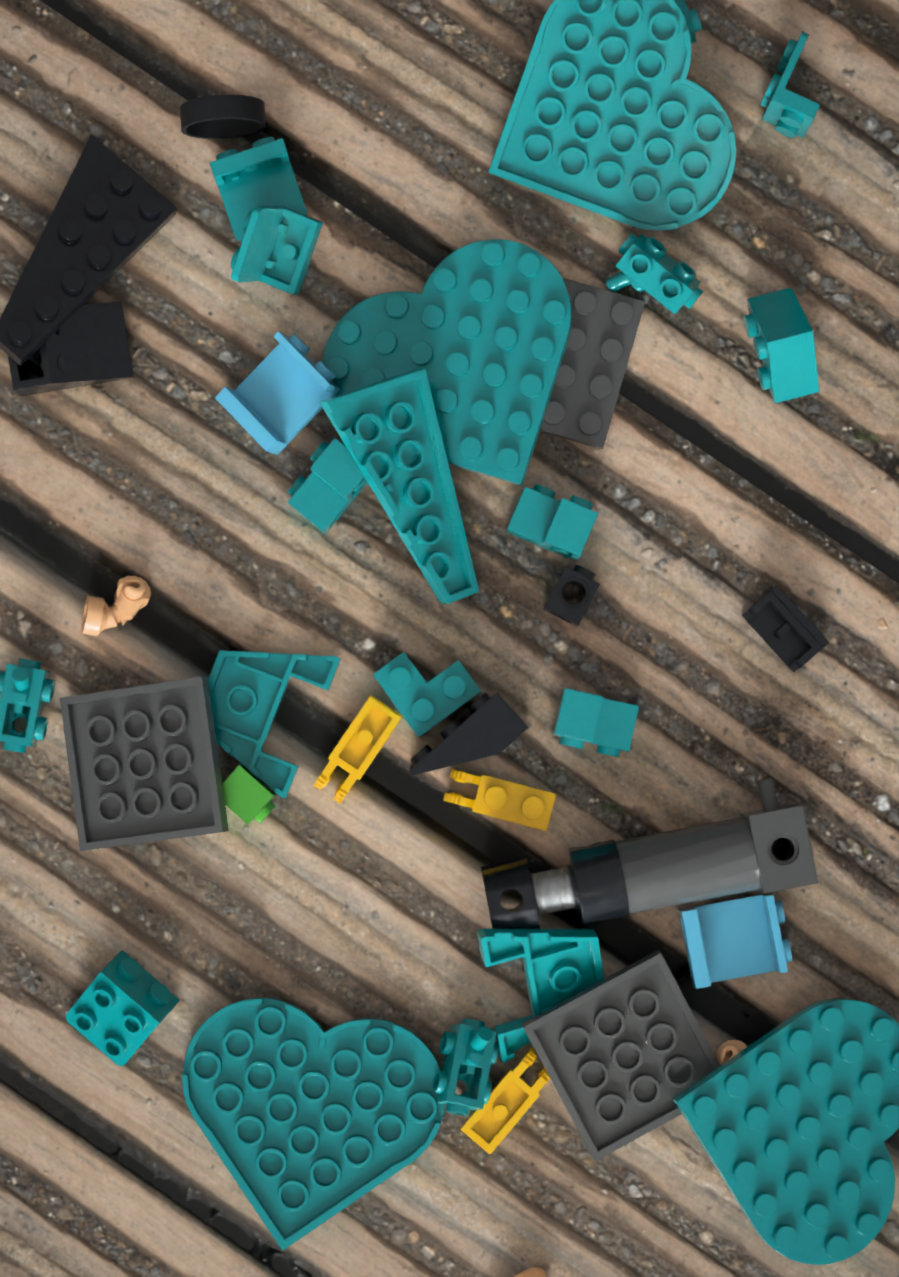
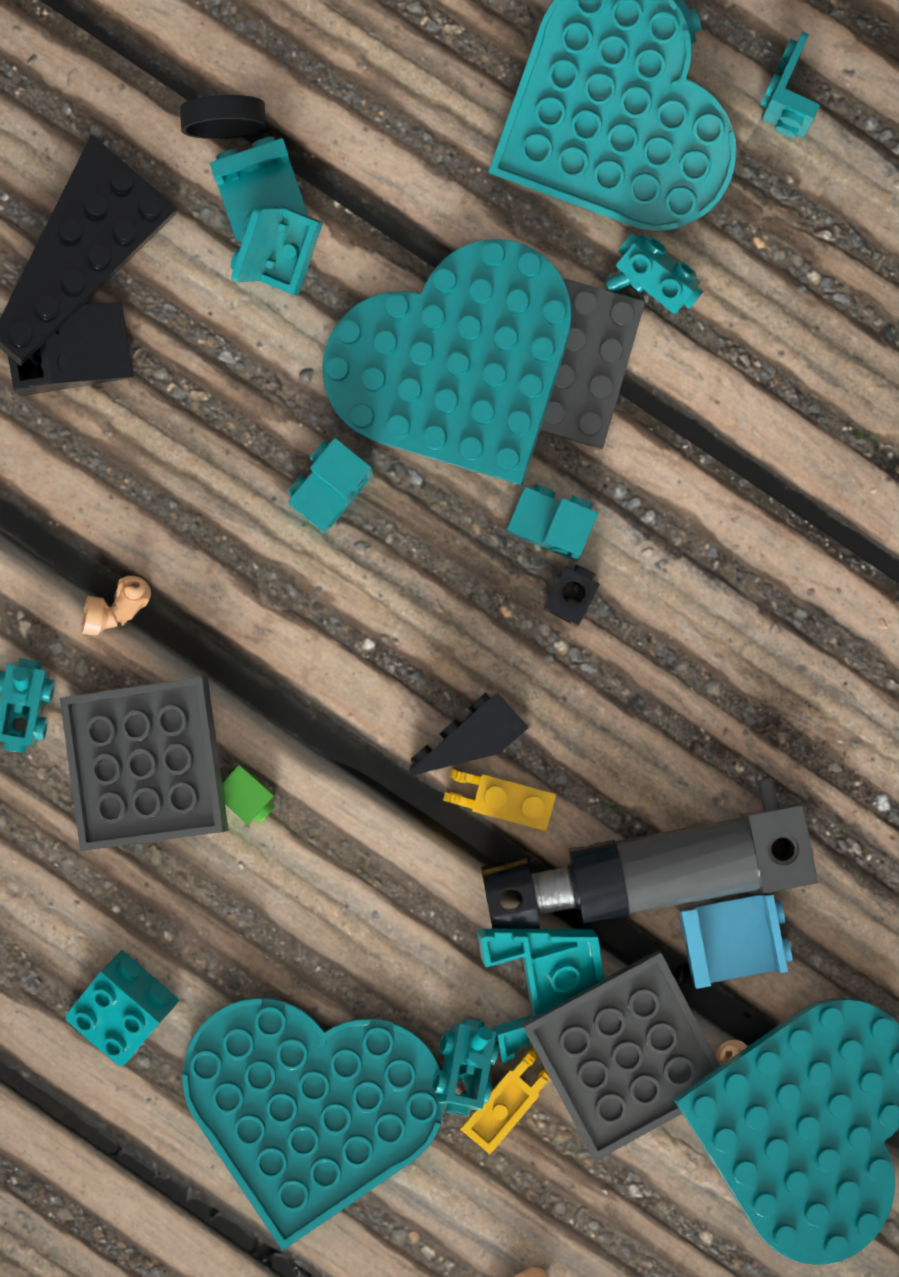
teal wing [208,650,341,799] -> none
medium azure panel [215,331,341,455] -> none
yellow hinge [313,695,403,804] -> none
teal wing [319,369,480,604] -> none
teal brick [373,652,481,738] -> none
teal brick [552,688,639,758] -> none
black hinge [741,585,829,672] -> none
teal brick [743,287,819,403] -> none

